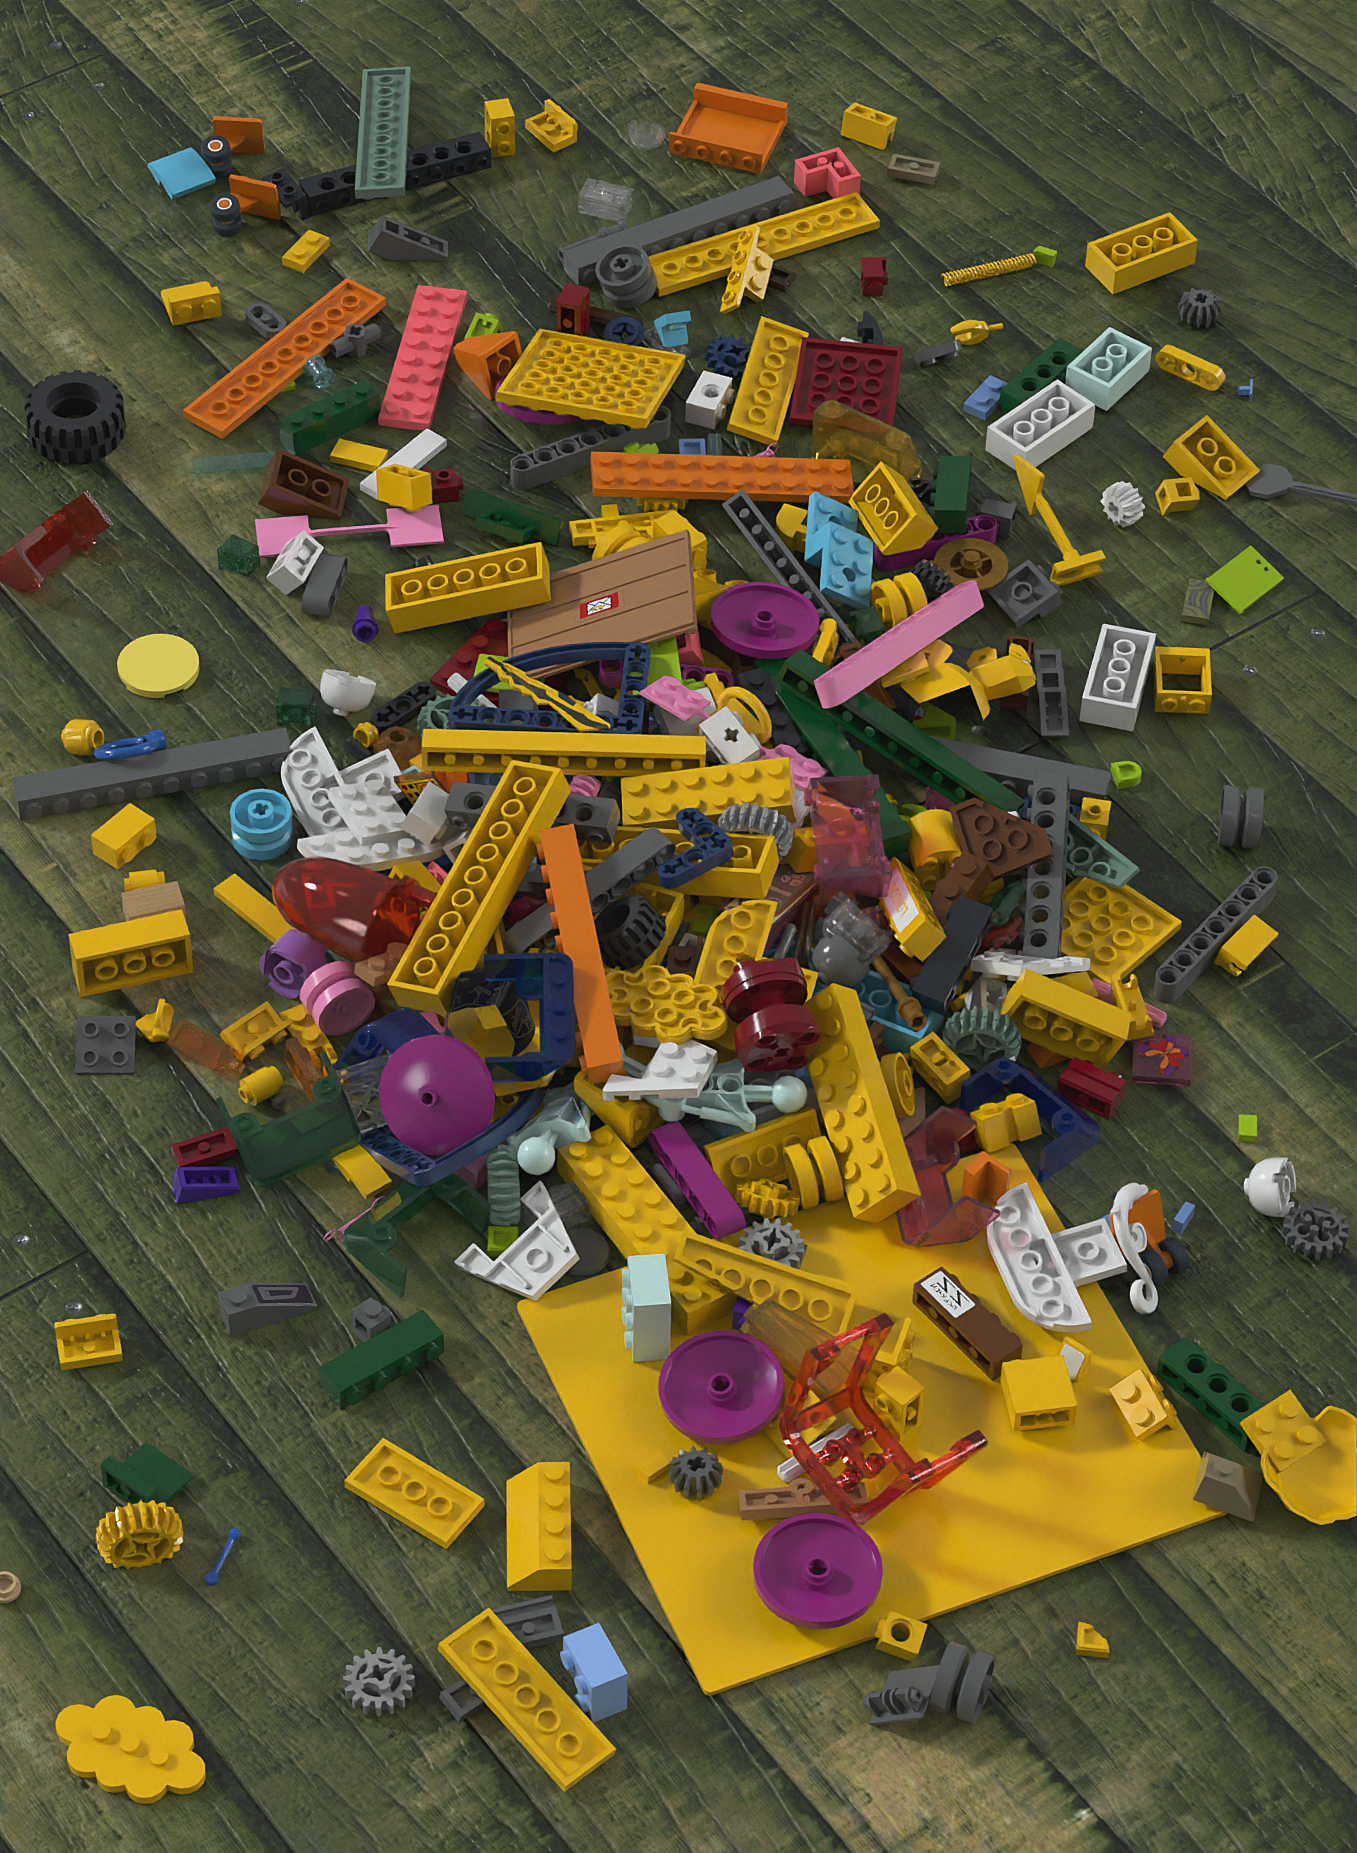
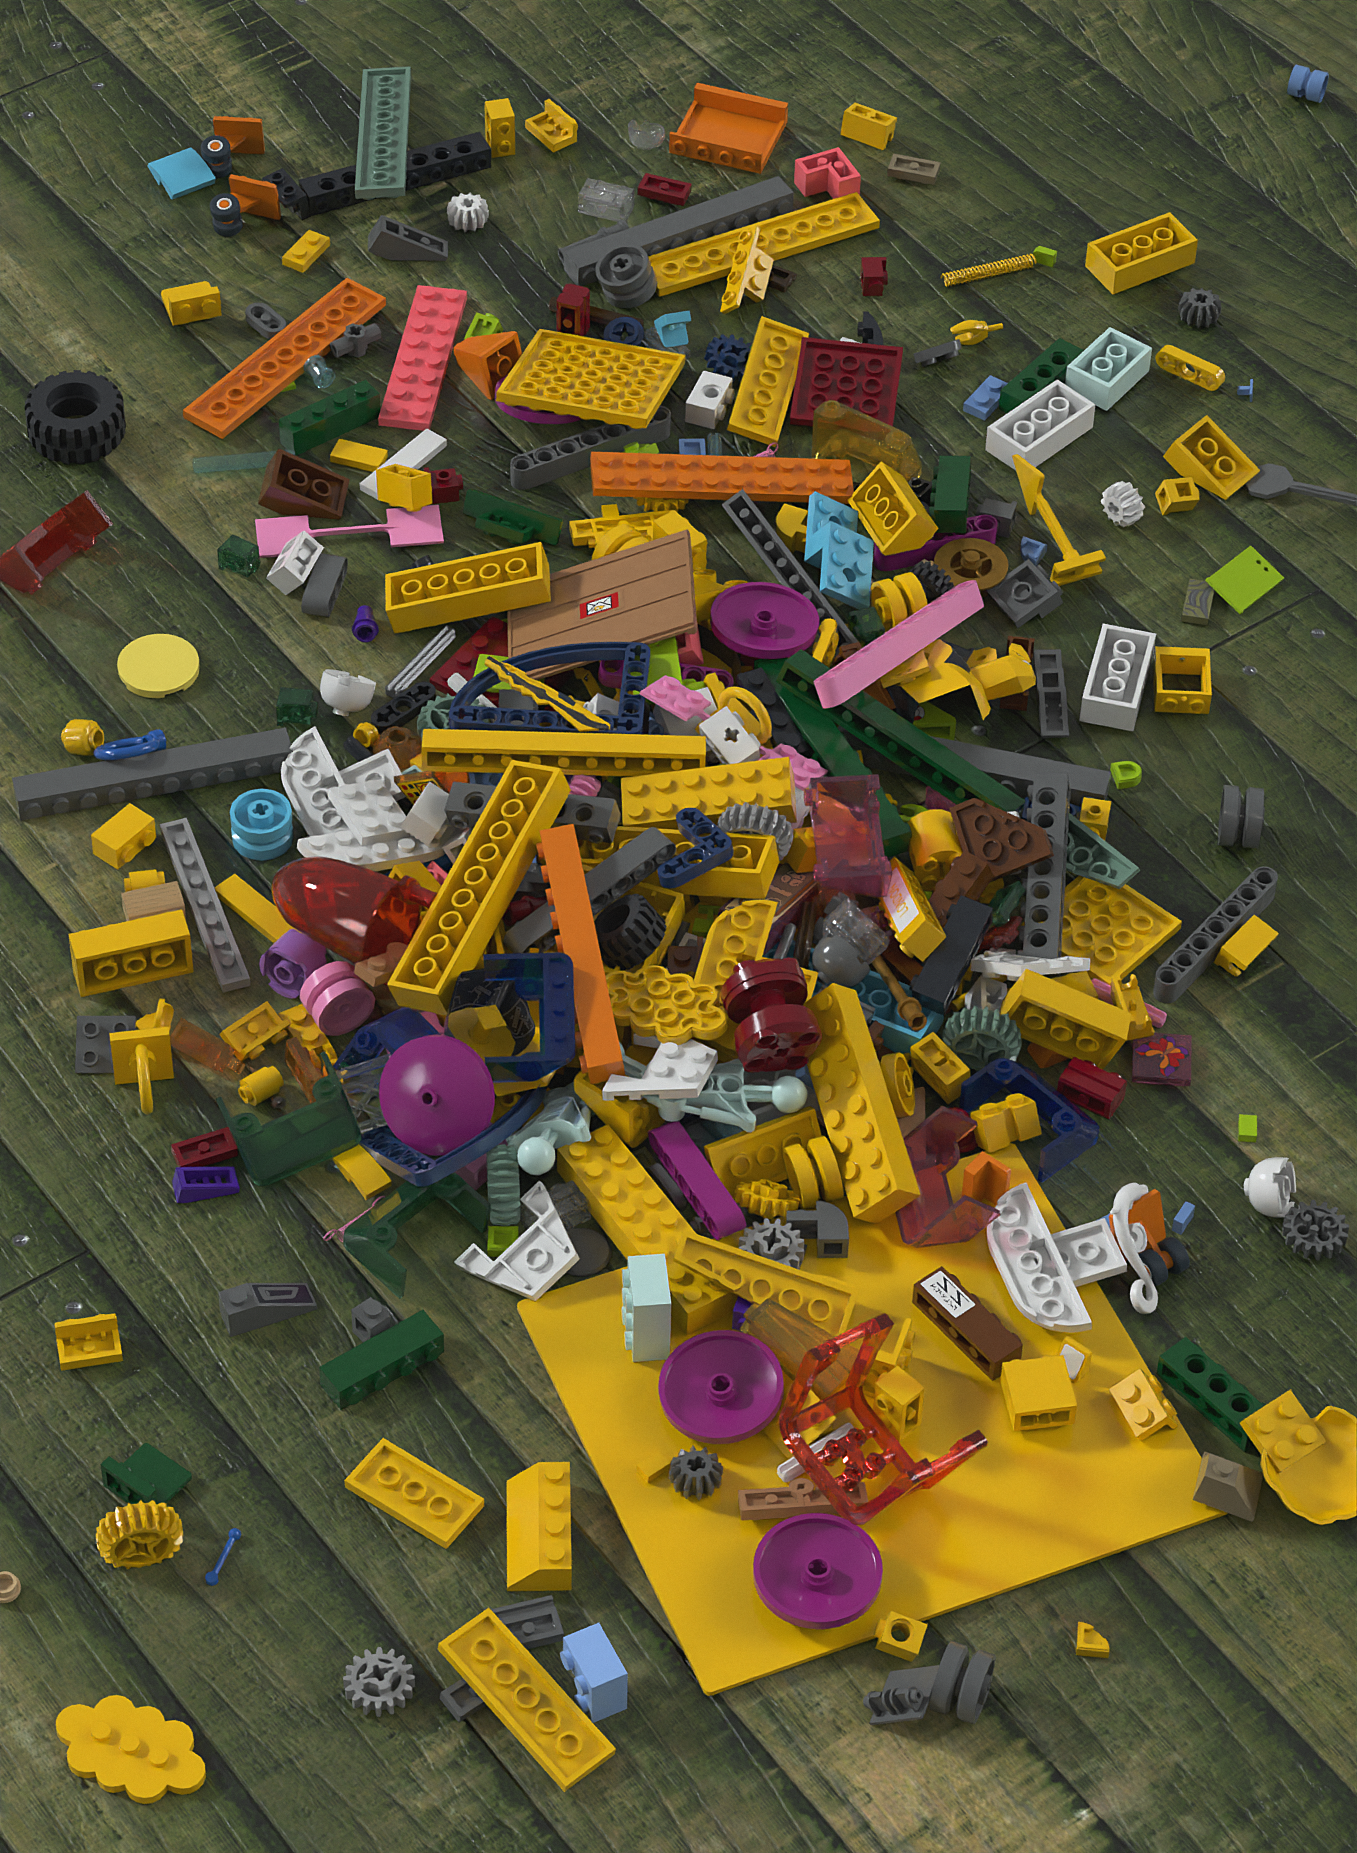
none -> yellow tile [109,1027,174,1115]
none -> light grey plate [160,818,250,993]
none -> axle [385,625,456,699]
none -> white gear [447,192,489,232]
none -> dark red plate [637,173,692,206]
none -> dark grey brick [786,1201,849,1258]
none -> medium blue tile [1020,536,1047,566]
none -> medium blue wheel [1287,64,1329,103]

